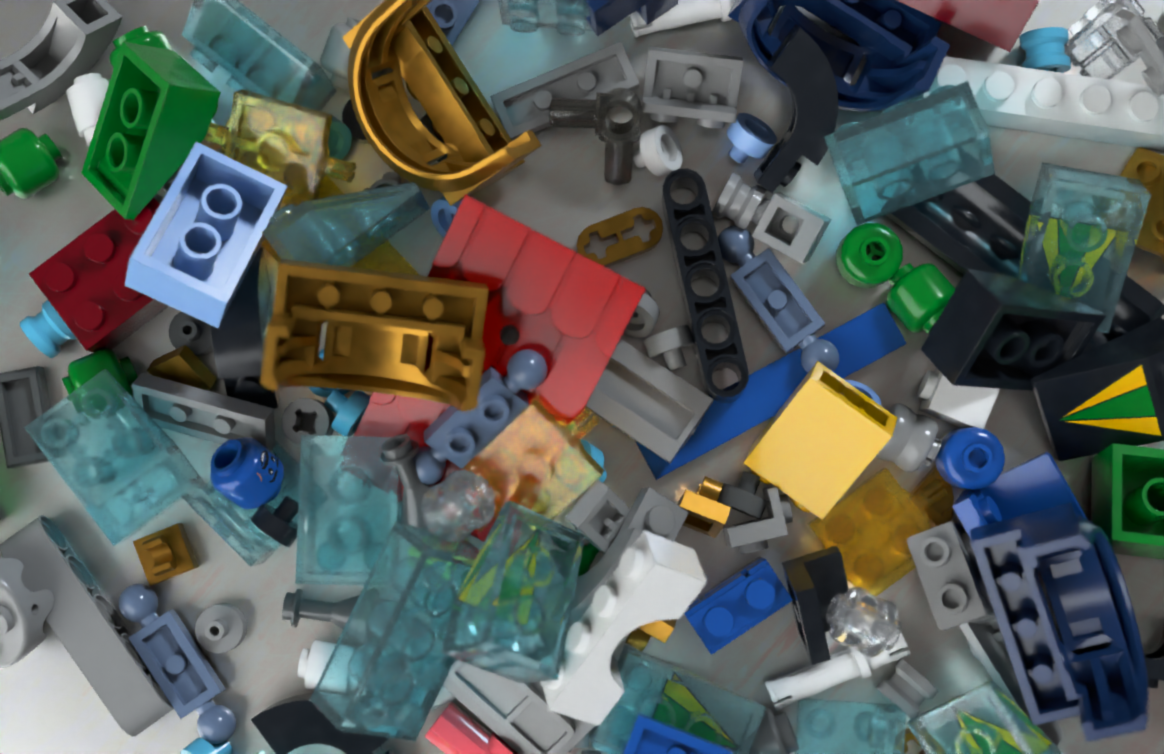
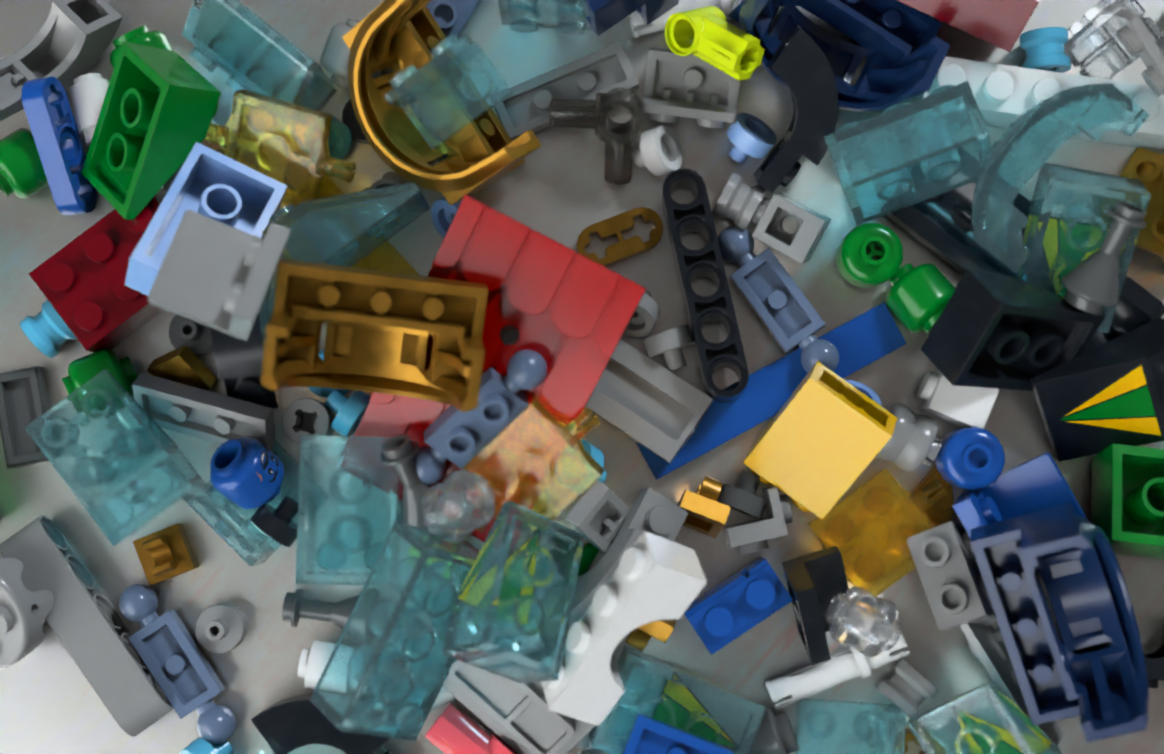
none -> blue beam [21,77,97,216]
none -> light grey bracket [148,210,291,341]
none -> clear light blue bracket [384,34,513,150]
none -> neon yellow piece [665,6,765,81]
none -> clear light blue windscreen [972,83,1150,273]
none -> dark grey piece [1061,201,1147,315]

